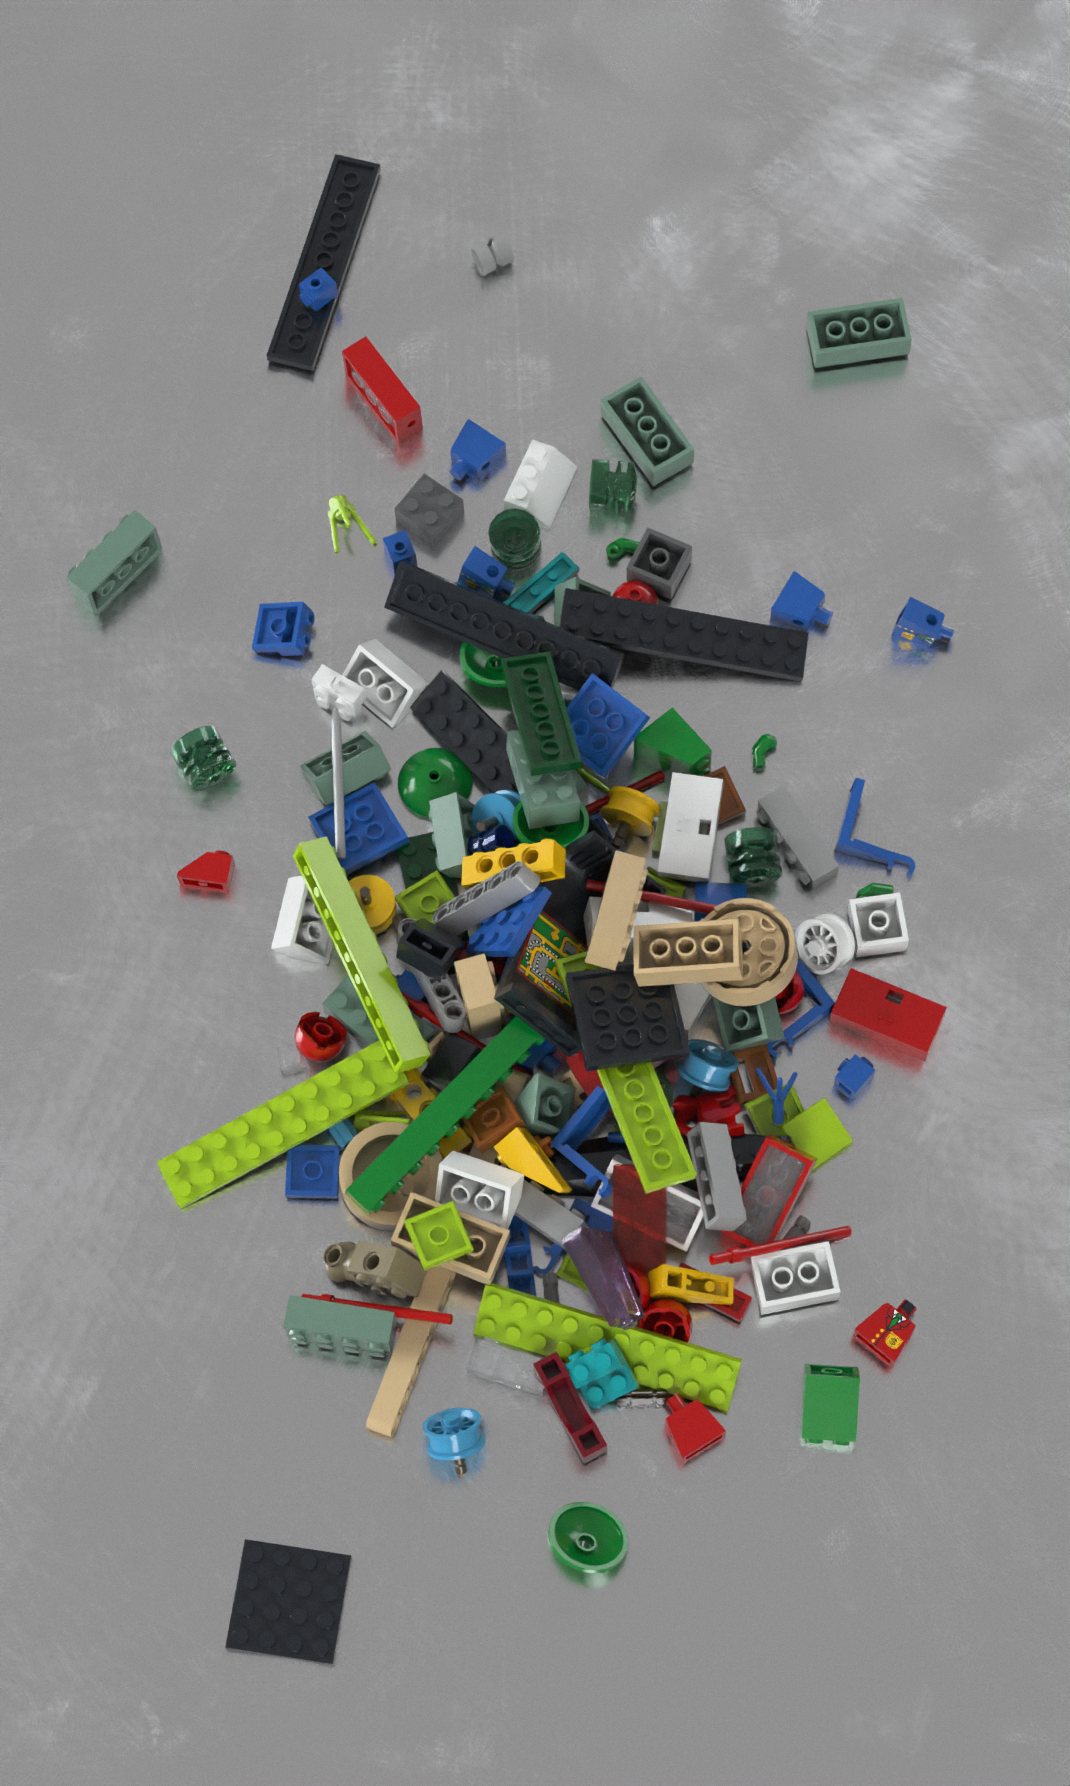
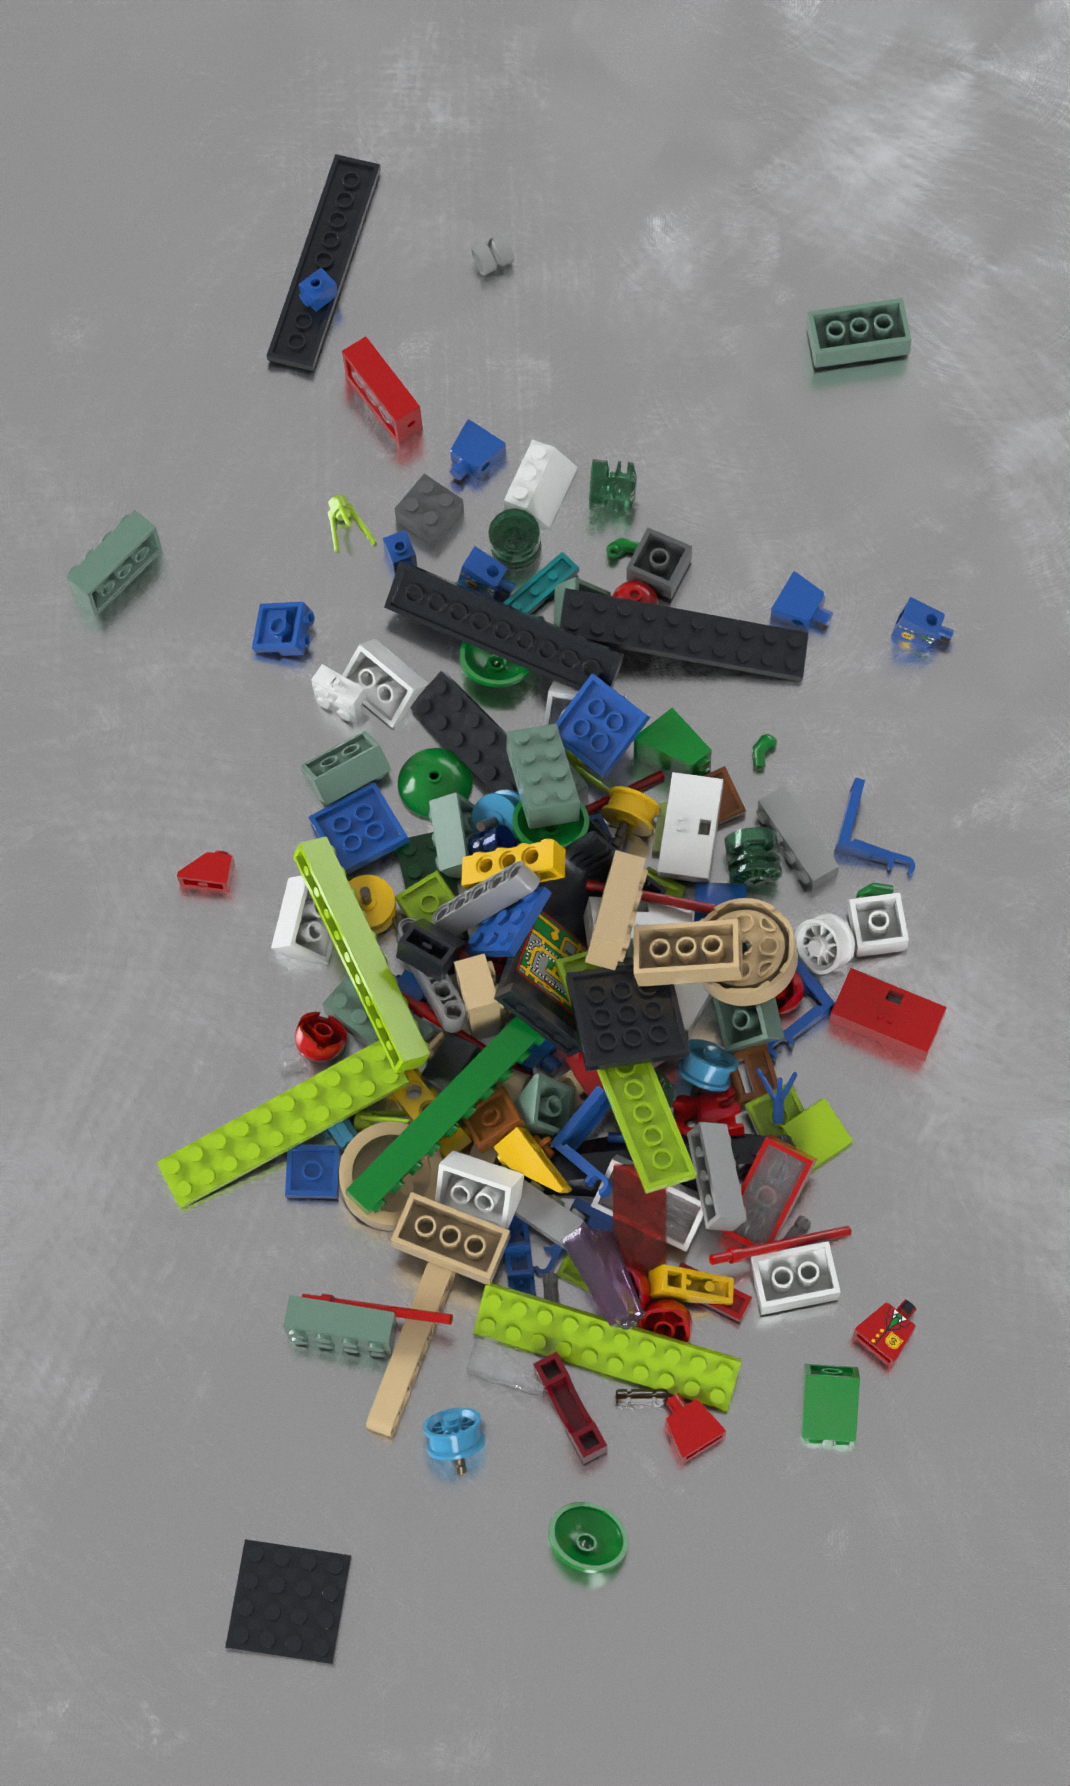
clear green wheel [170,726,237,791] -> none
dark tan brick [323,1241,427,1298] -> none
light grey piece [331,708,346,860] -> none
lime tile [404,1201,474,1271] -> none
dark green plate [501,652,582,776] -> none
teal plate [564,1338,639,1411] -> none
sand green brick [600,376,694,486] -> none
blue brick [834,1054,875,1100] -> none

